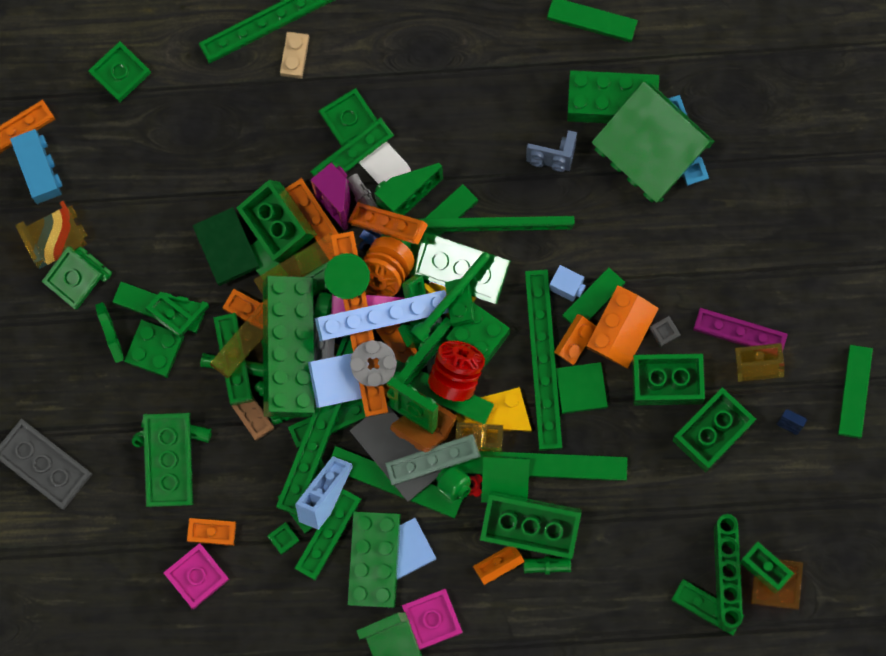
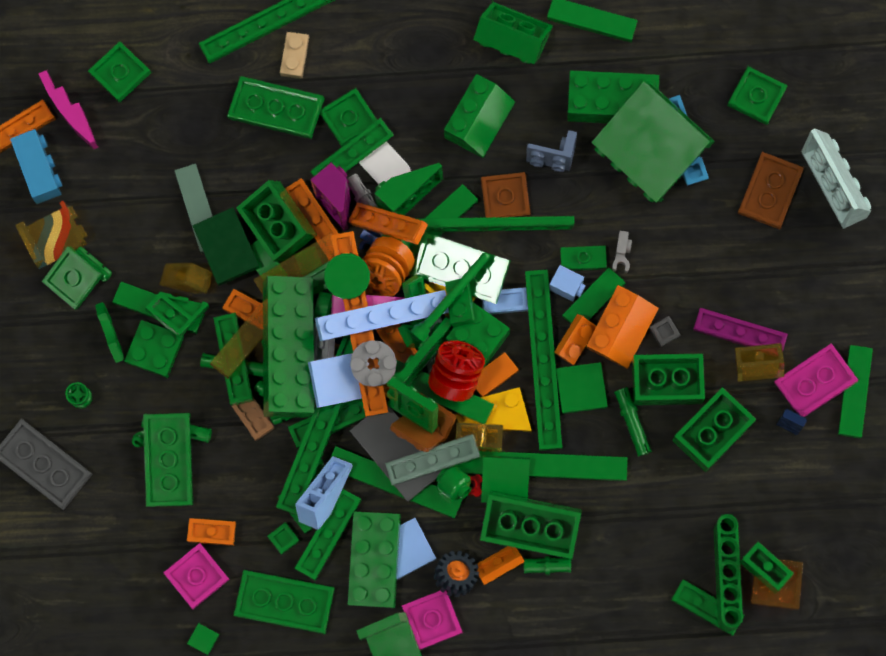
none -> dark pink slope [39,70,98,149]
none -> green wheel [65,382,92,409]
none -> clear yellow slope [160,263,212,294]
none -> sand green tile [174,164,213,254]
none -> green tile [187,623,220,655]
none -> green tile [227,76,324,139]
none -> green tile [234,570,335,634]
none -> black wheel [434,551,479,597]
none -> green slope [444,74,515,158]
none -> green slope [473,2,553,64]
none -> orange tile [476,353,519,397]
none -> dark orange tile [481,172,531,217]
none -> light blue tile [482,287,528,314]
none -> green plate [560,246,607,271]
none -> light grey plate [612,231,632,273]
none -> green pin [614,387,652,457]
none -> green tile [727,66,788,125]
none -> dark orange tile [738,152,804,230]
none -> dark pink tile [774,343,858,417]
none -> light aqua slope [801,129,871,229]

